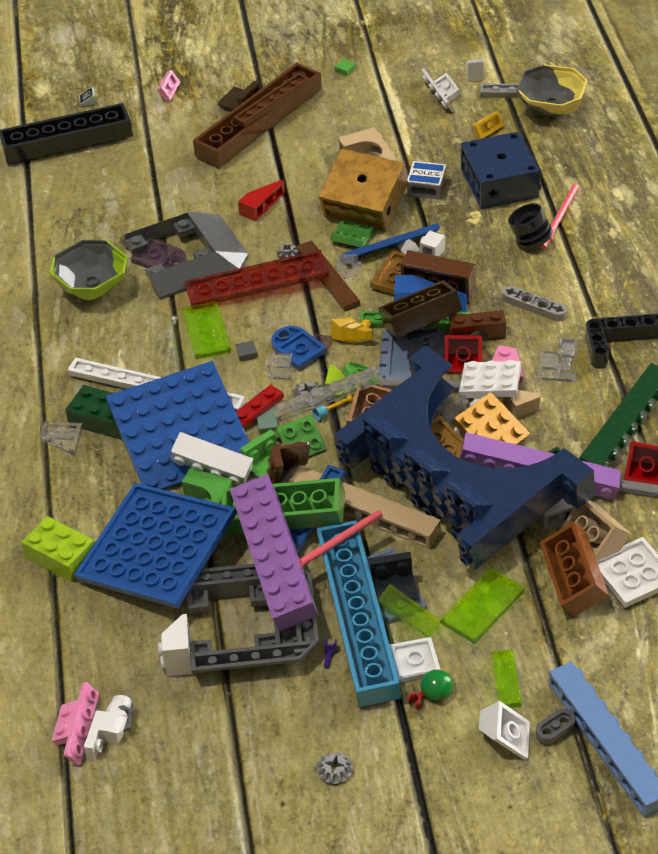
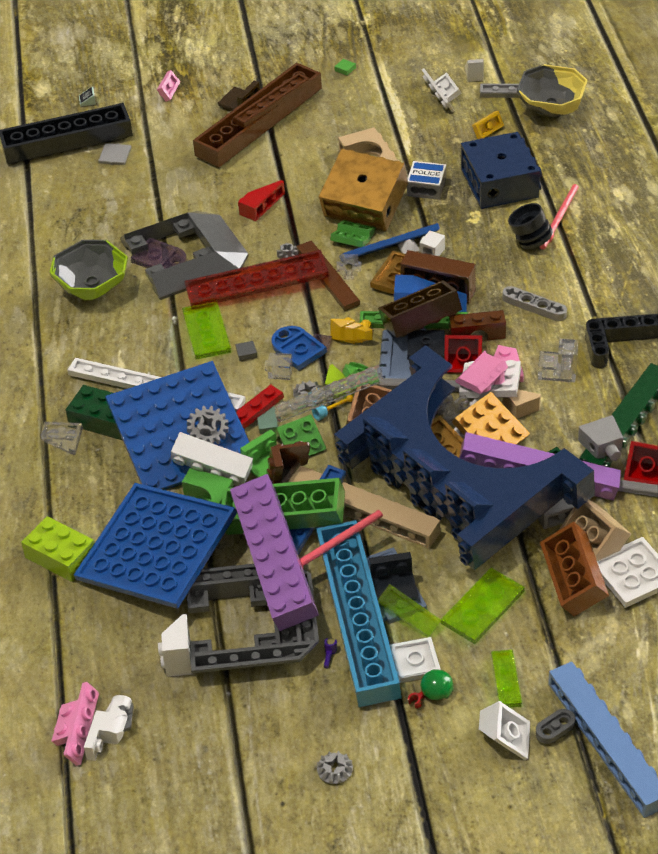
none -> light grey piece [98,143,131,165]
none -> light grey gear [187,406,229,444]
none -> bright pink slope [455,351,508,394]
none -> light grey torso [578,415,623,461]

